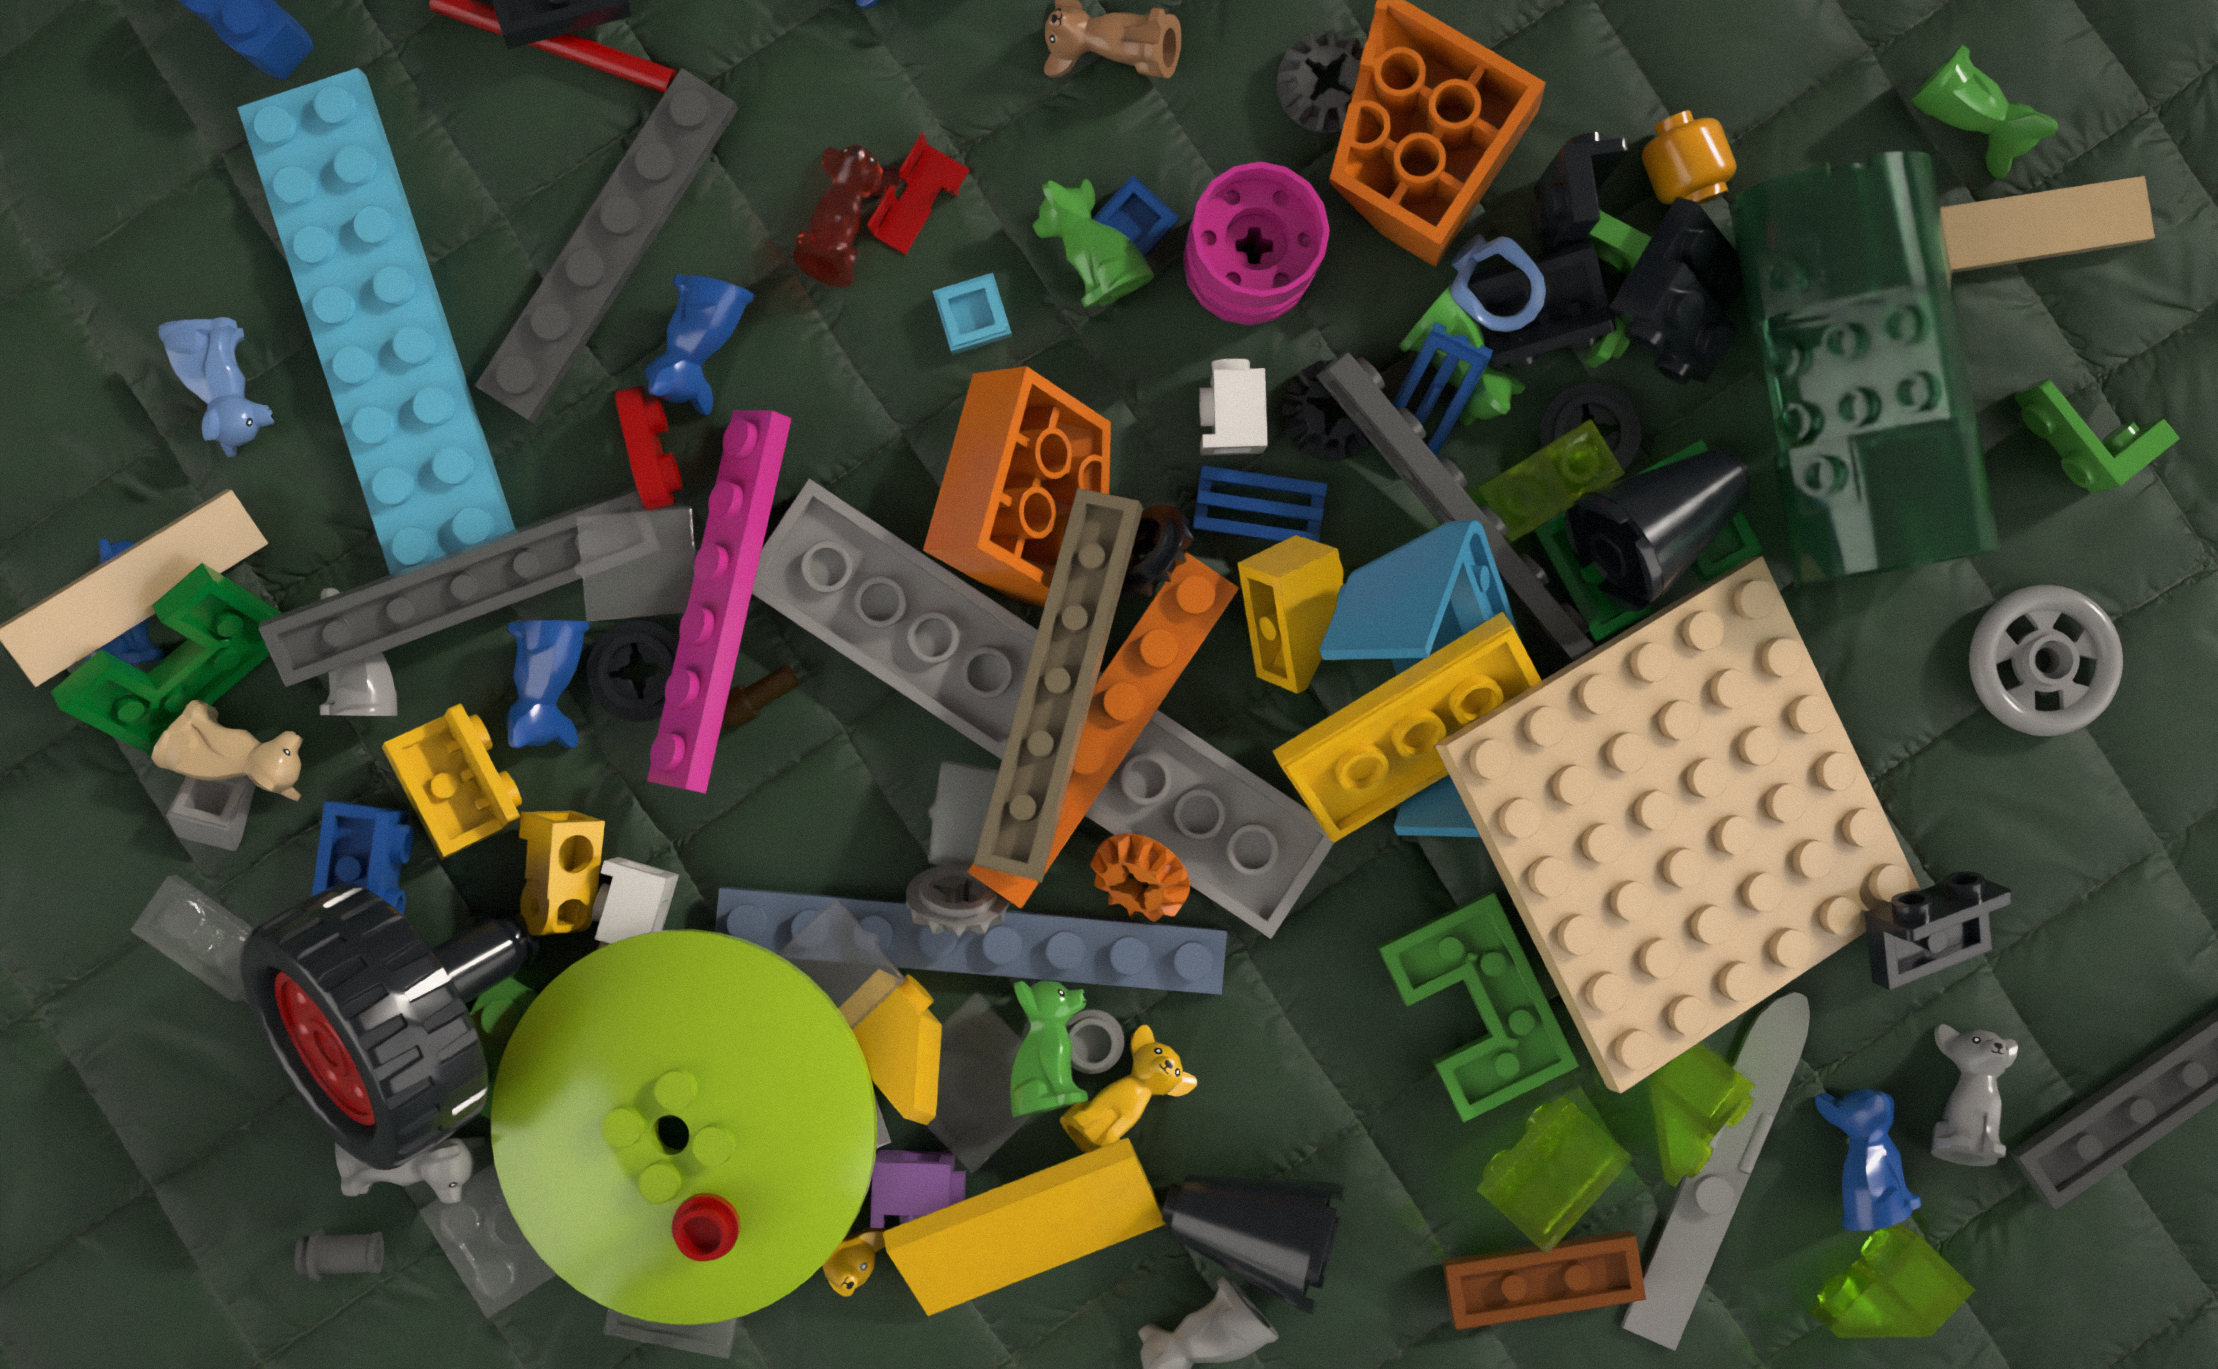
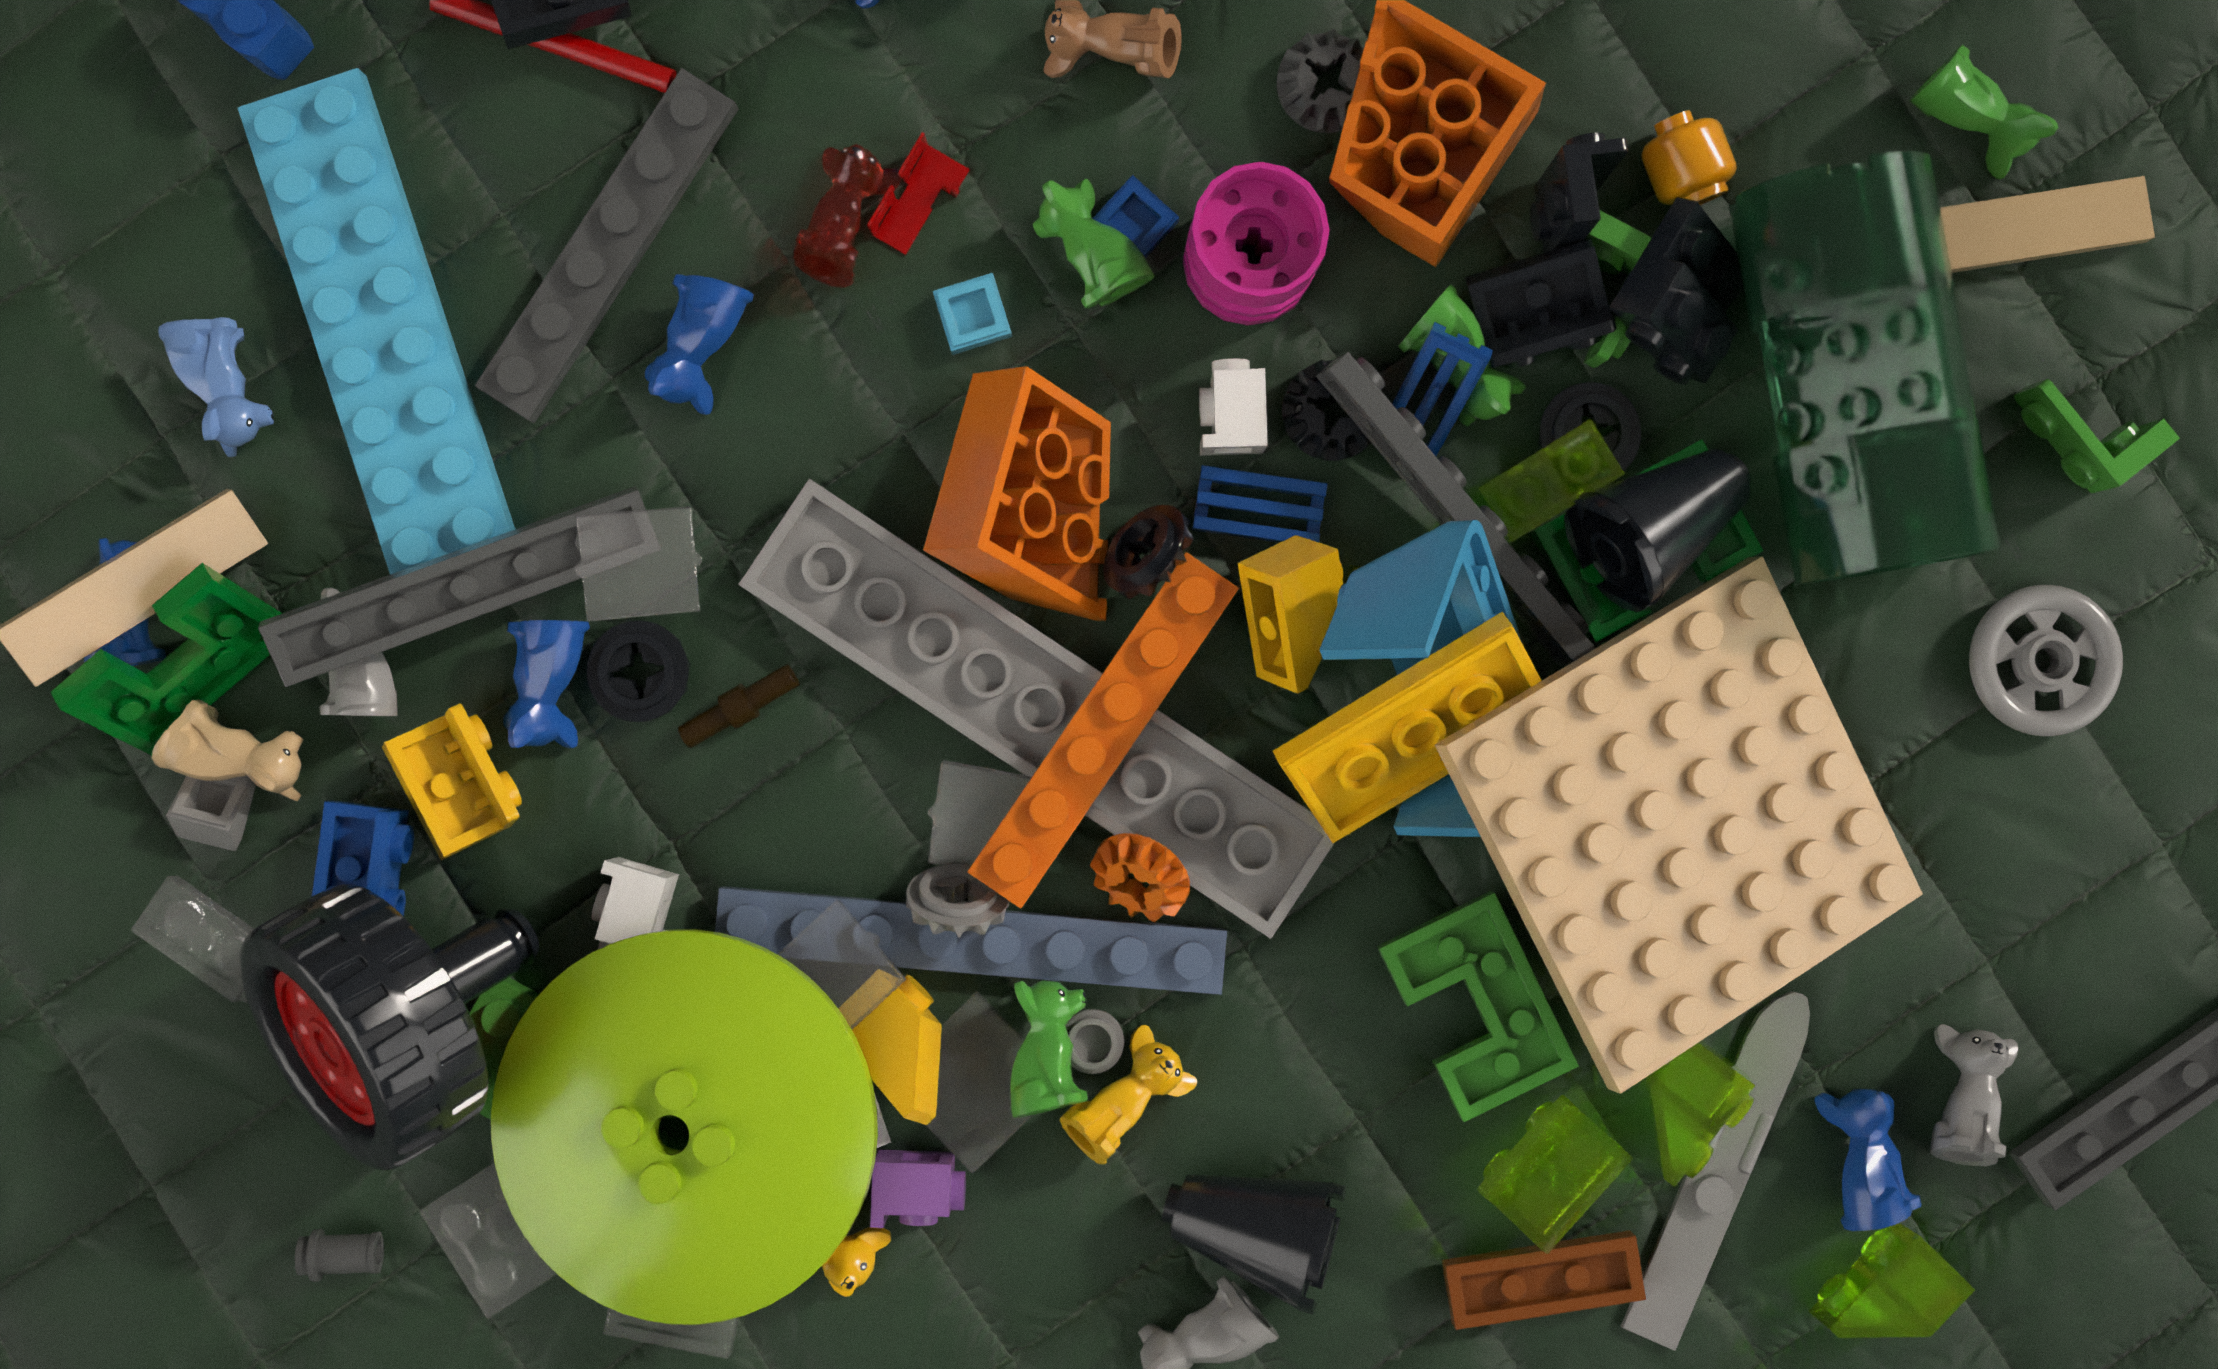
light grey animal [335,1137,485,1204] -> none
yellow leg [519,810,605,935] -> none
red plate [615,385,682,512] -> none
dark pink plate [647,410,792,794] -> none
red plate [671,1193,740,1261] -> none
yellow tile [883,1138,1166,1316] -> none
dark tan plate [973,488,1143,883] -> none
medium blue piece [1450,234,1546,332] -> none
black bracket [1864,872,2012,990] -> none

